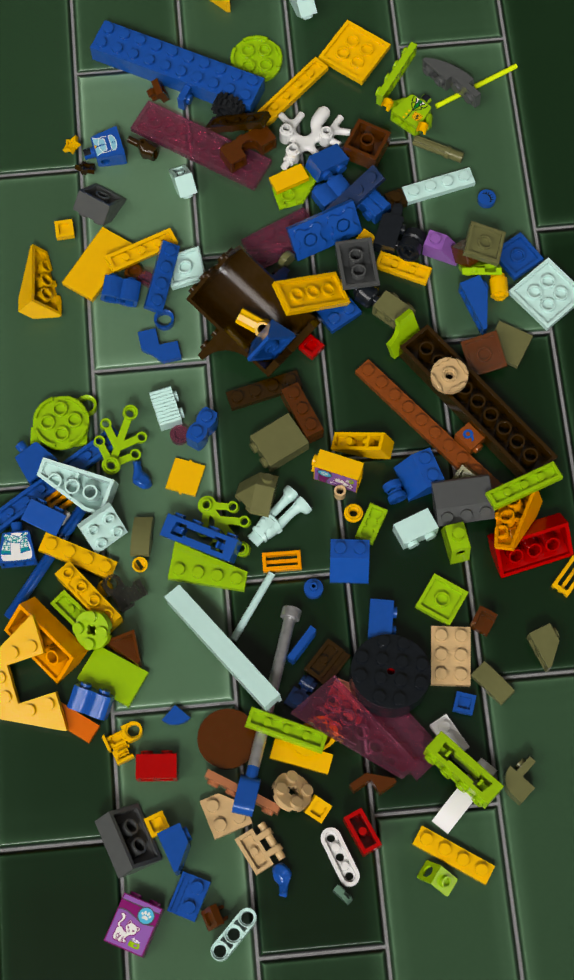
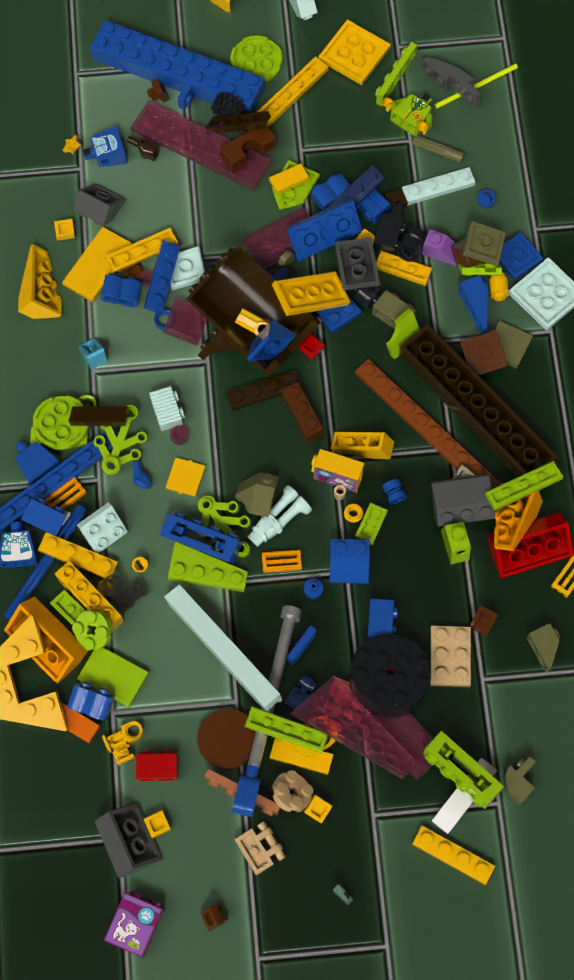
light aqua wedge [37,457,119,514] -> none
dark brown piece [75,161,95,175] -> none
reddish brown slope [107,629,142,668] -> none
olive slope [130,517,154,557] -> none
blue tile [138,328,182,364] -> none
blue slope [157,823,192,876] -> none
blue tile [162,705,191,725] -> none
blue plate [167,871,211,922] -> none
light aqua slope [168,165,197,199] -> none
blue brick [186,407,219,451] -> none
tan plate [200,793,253,840] -> none
light aqua beam [210,908,257,962] -> none
light aqua bar [230,572,275,642] -> none
olive brick [249,413,309,472] -> none
blue animal [272,862,292,898] -> none
white plant [278,106,351,171] -> none
dark brown plate [304,638,351,688] -> none
blue brick [305,144,349,183] -> none
white plate [321,827,360,887] -> none
reddish brown brick [343,119,391,169] -> none
red brick [343,808,382,857] -> none
reddish brown slope [349,773,397,796] -> none
light aqua brick [393,508,439,550] -> none
blue slope [394,448,445,502] -> none
lime tile [415,573,469,626] -> none
lime bracket [417,860,458,897] -> none
white plate [429,714,470,758] -> none
tan plate [430,357,468,394] -> none
blue plate [452,691,476,716] -> none
dark orange brick [454,422,485,455] -> none
olive slope [471,661,515,706] -> none
none -> dark brown tile [69,406,129,426]
none -> medium azure slope [78,338,108,370]
none -> clear pink plate [163,298,207,346]

